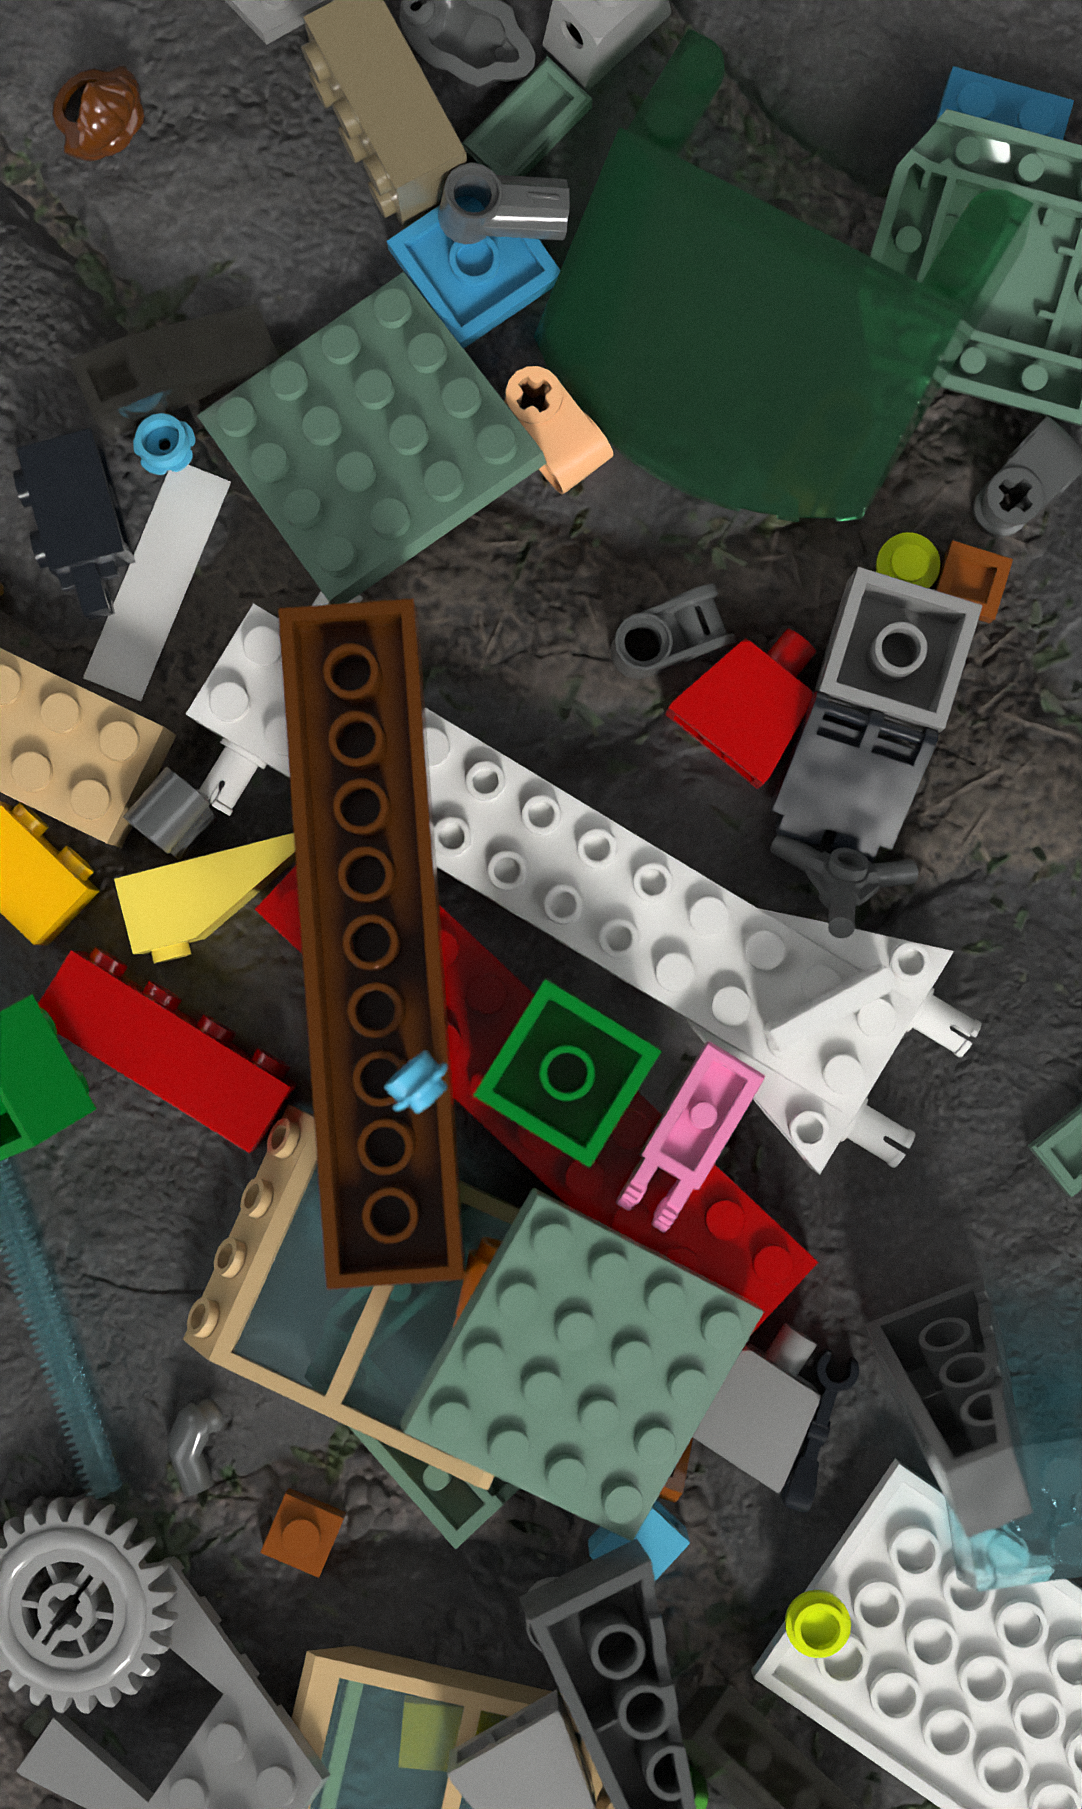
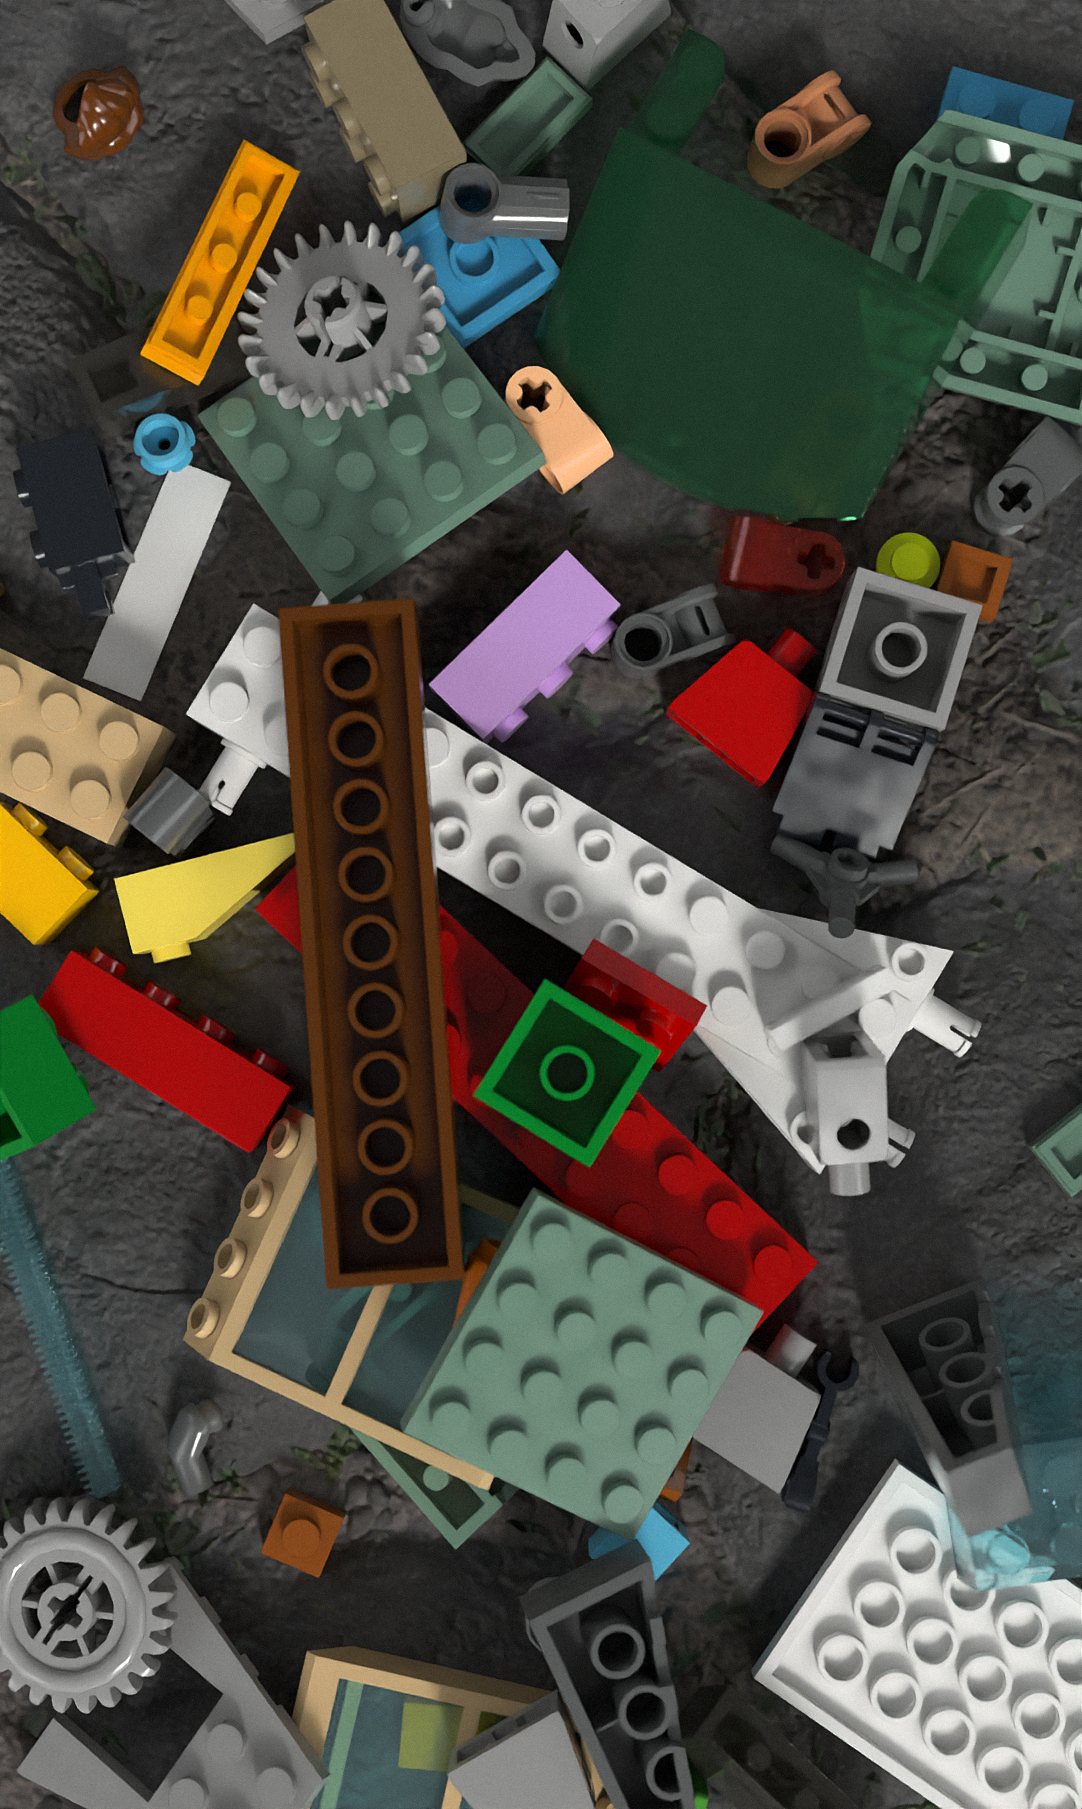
medium azure plate [384,1050,448,1114] -> none
bright pink hinge [616,1041,765,1233] -> none
neon yellow plate [785,1590,851,1658] -> none
none -> light orange tile [140,139,300,386]
none -> light grey gear [237,220,446,420]
none -> lavender brick [429,550,621,744]
none -> red plate [562,938,707,1073]
none -> clear red piece [718,516,845,598]
none -> nougat piece [747,70,872,188]
none -> light grey torso [800,1031,889,1196]

